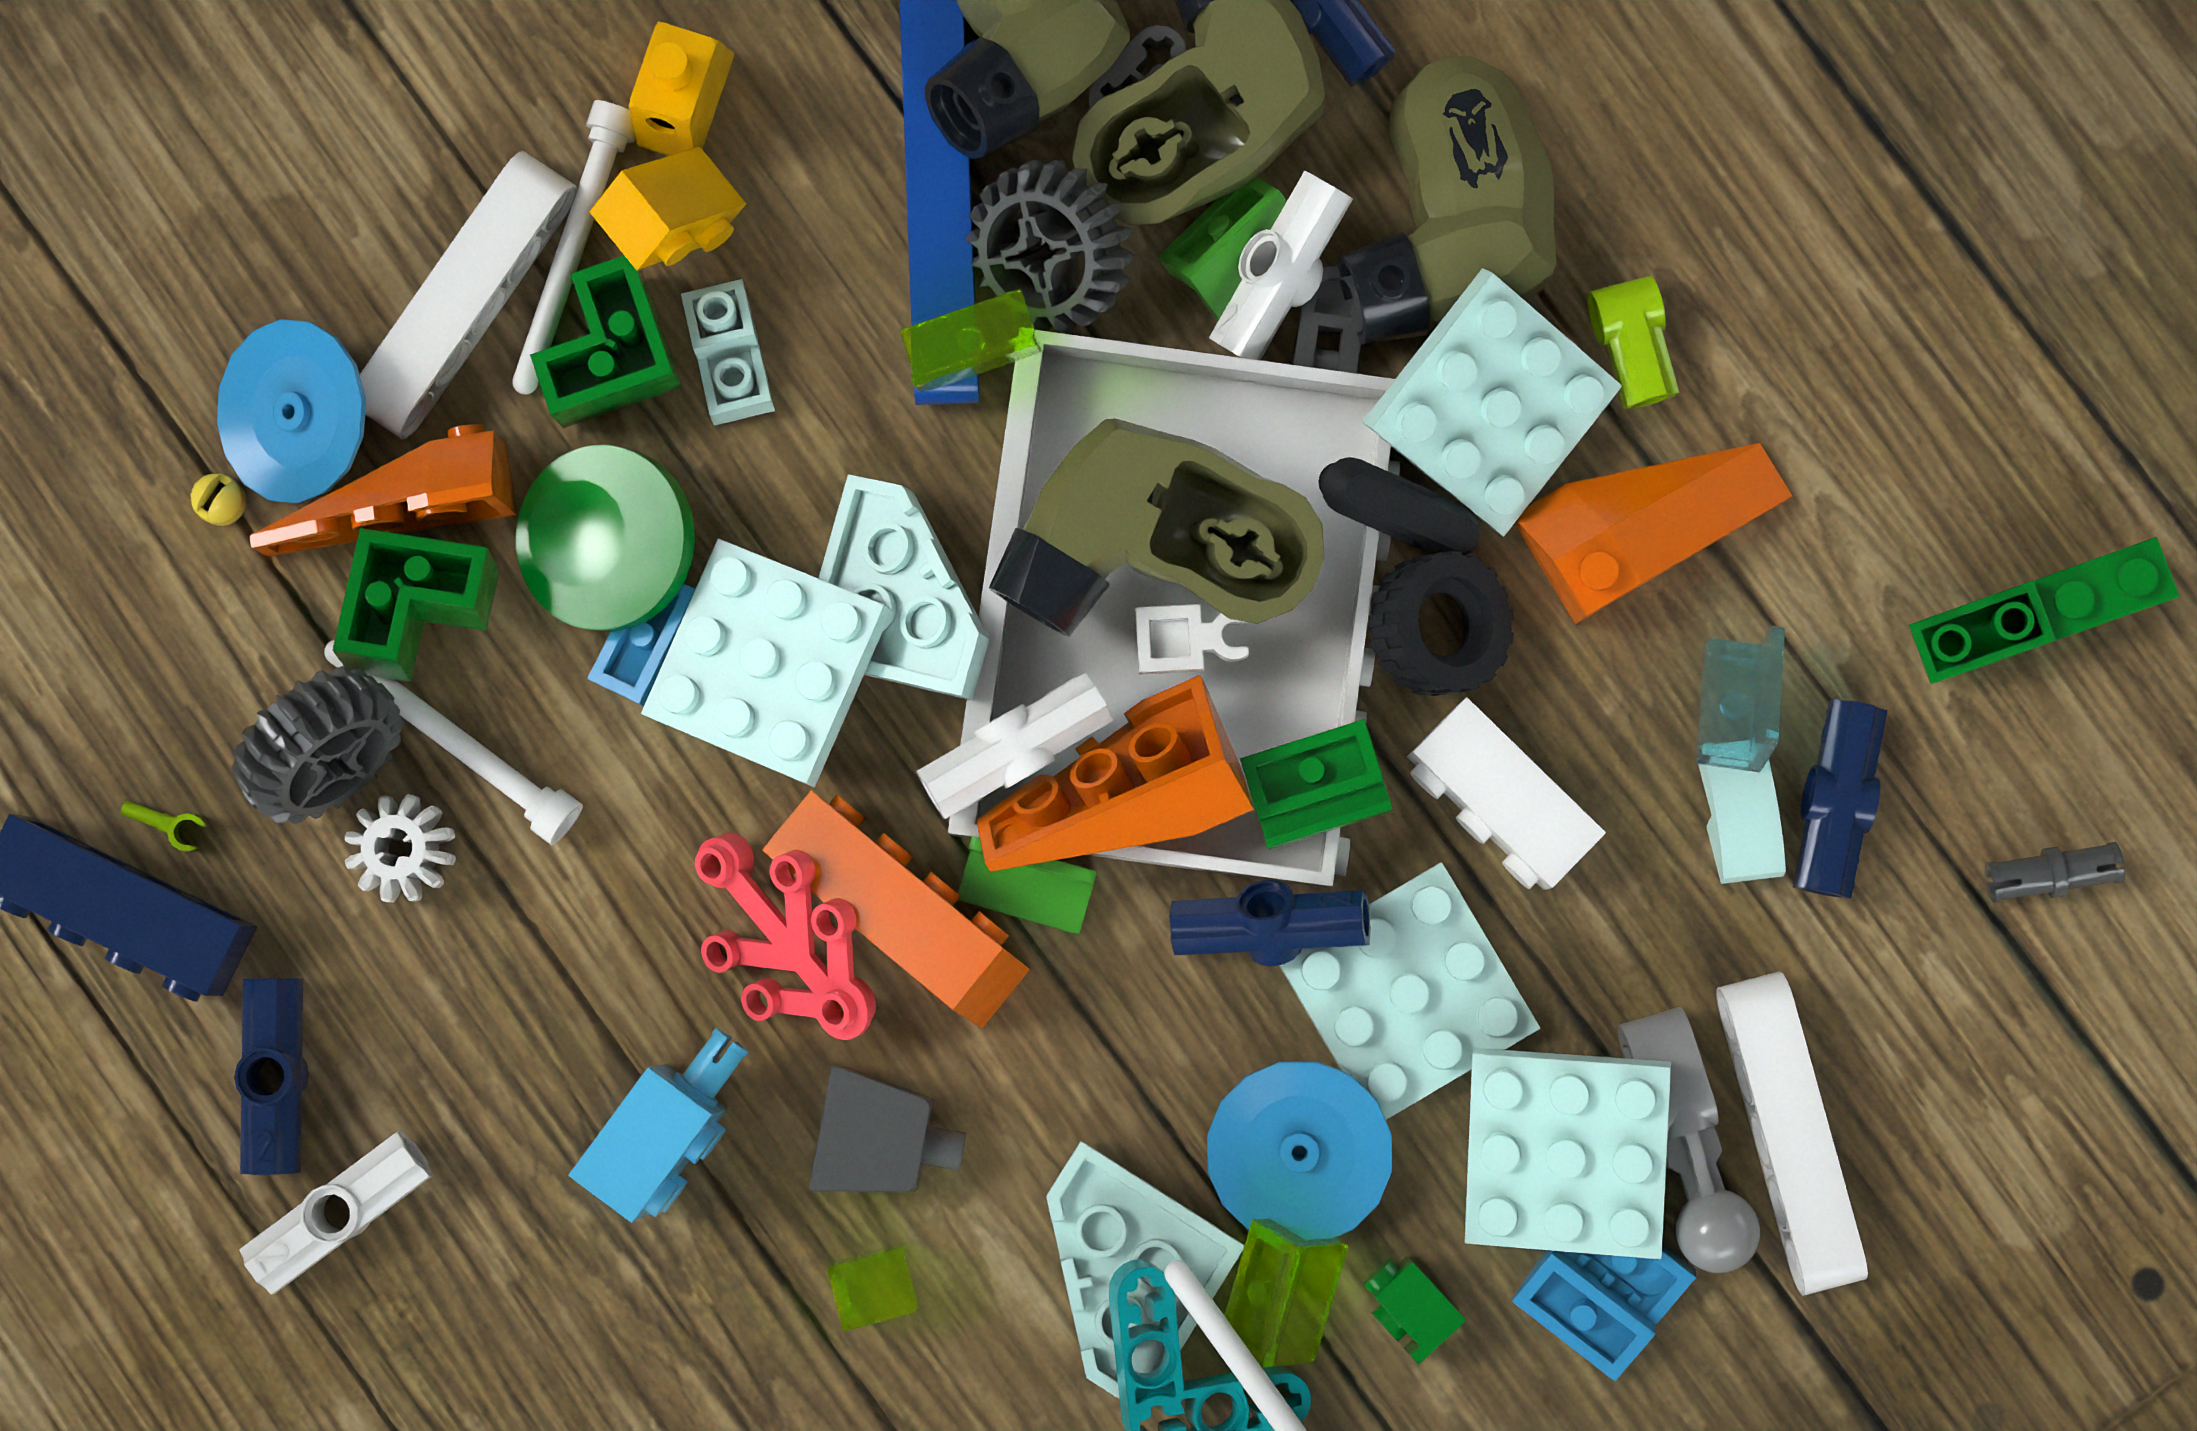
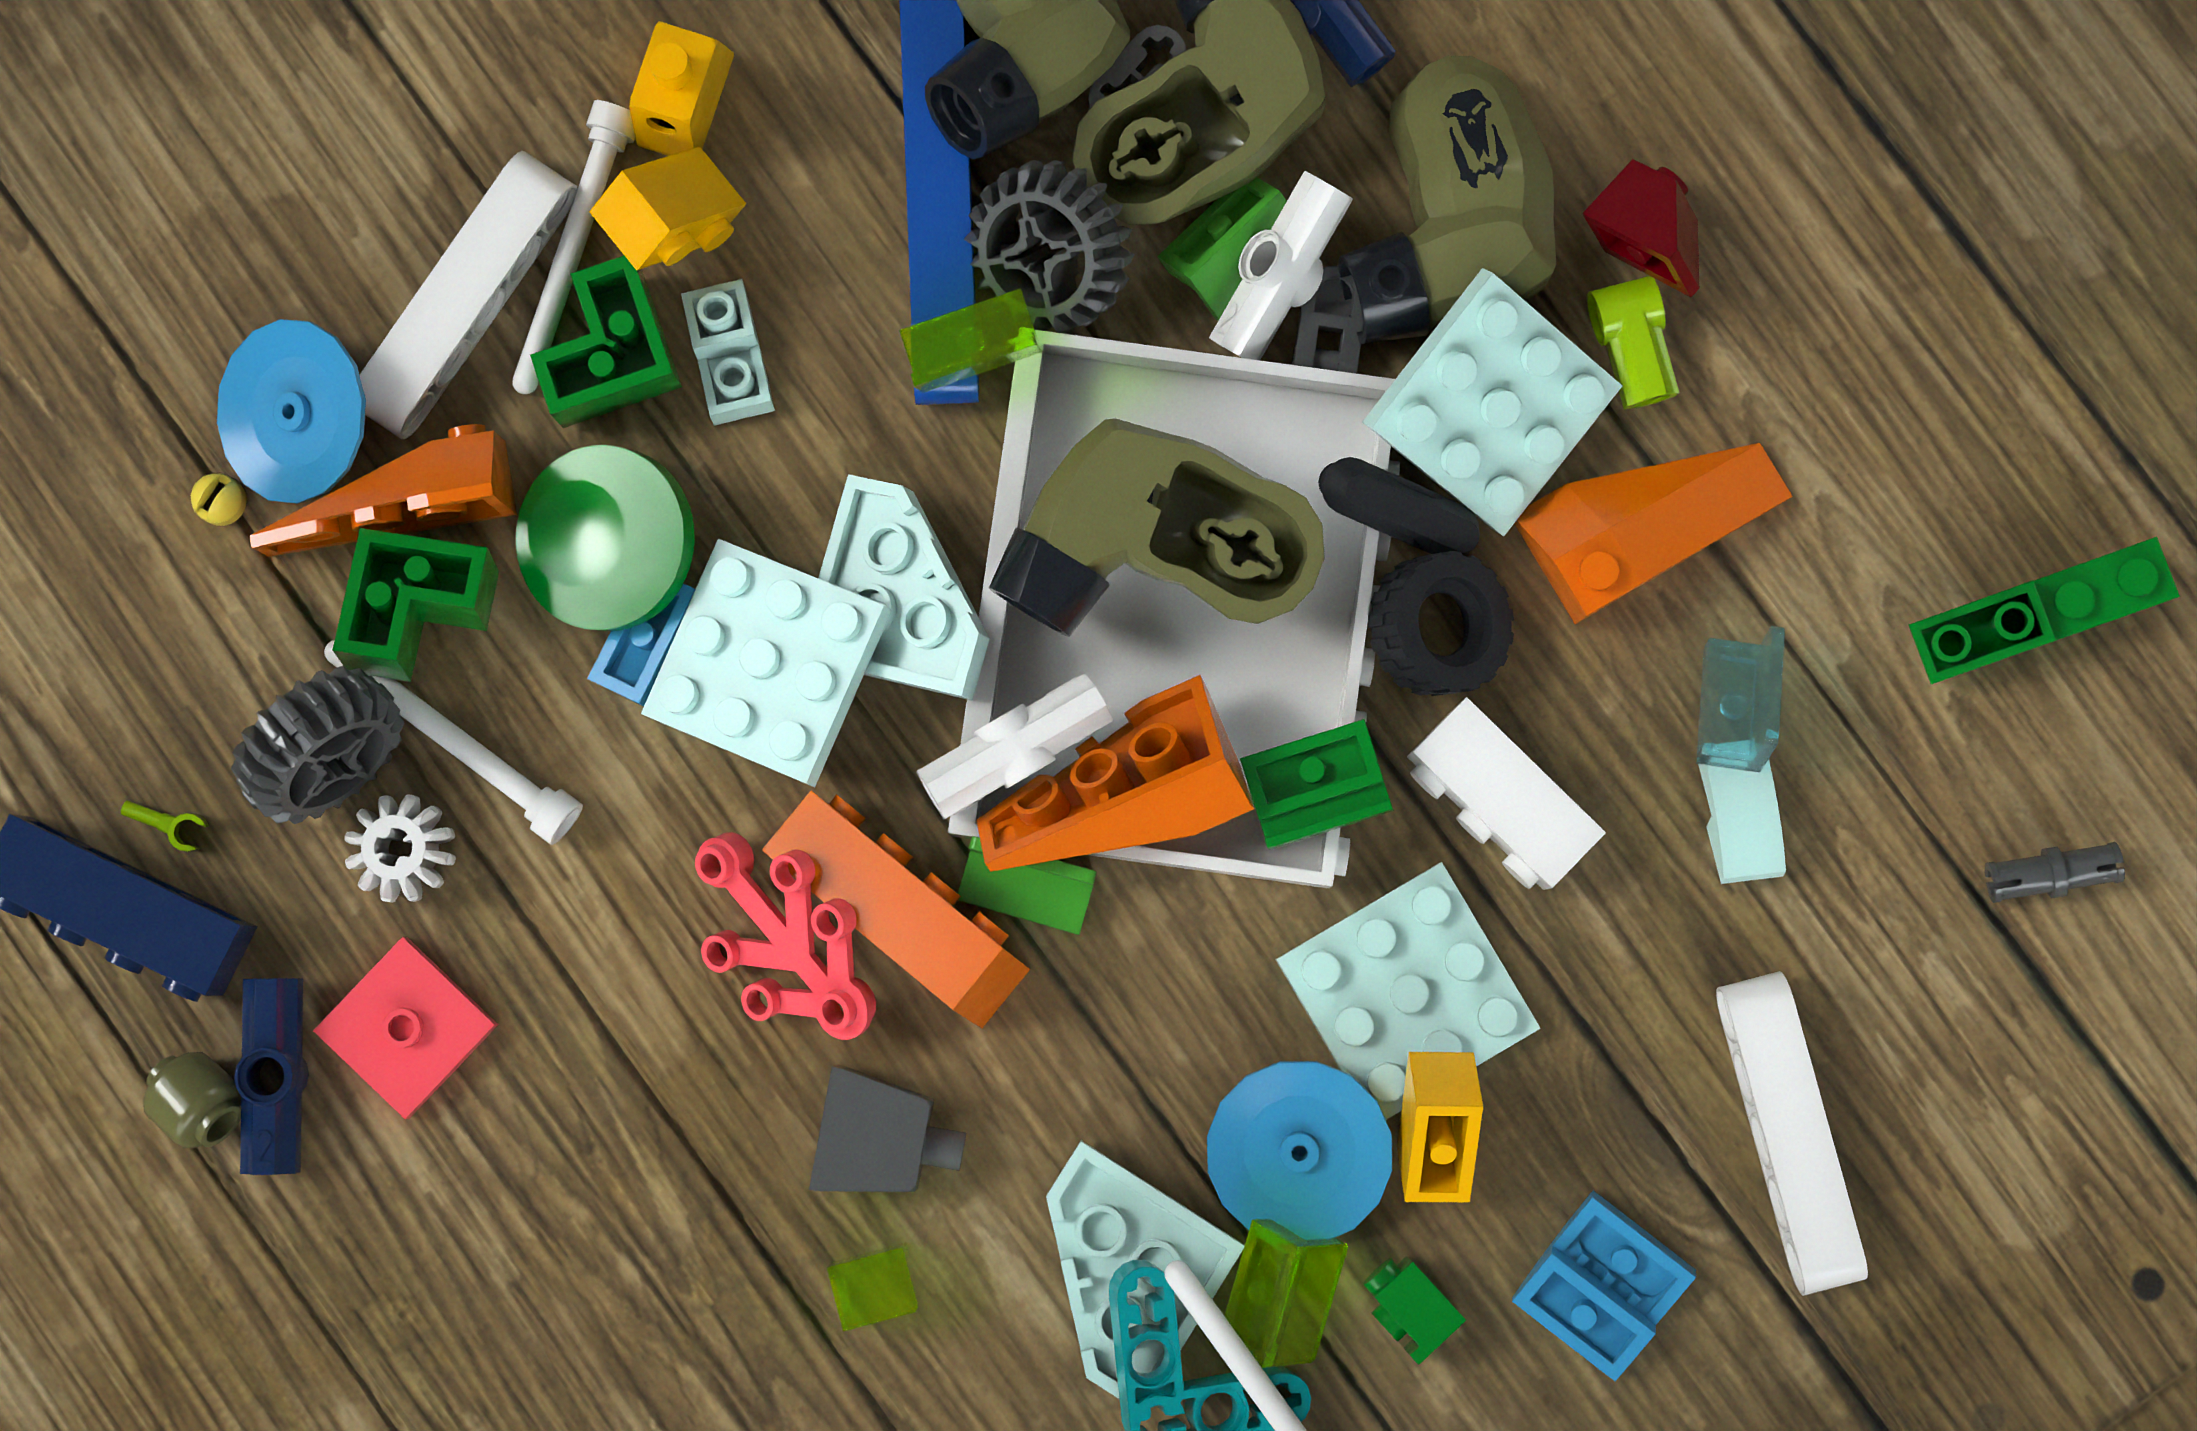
white piece [239,1131,434,1295] -> none
medium azure brick [568,1027,749,1223] -> none
white plate [1135,604,1249,675] -> none
dark blue piece [1169,880,1371,966] -> none
light aqua plate [1465,1048,1671,1259] -> none
light grey beam [1617,1007,1760,1273] -> none
dark blue piece [1793,699,1888,899] -> none
none -> olive head [143,1052,241,1148]
none -> coral plate [313,937,499,1119]
none -> yellow brick [1397,1052,1483,1202]
none -> dark red slope [1582,159,1700,297]

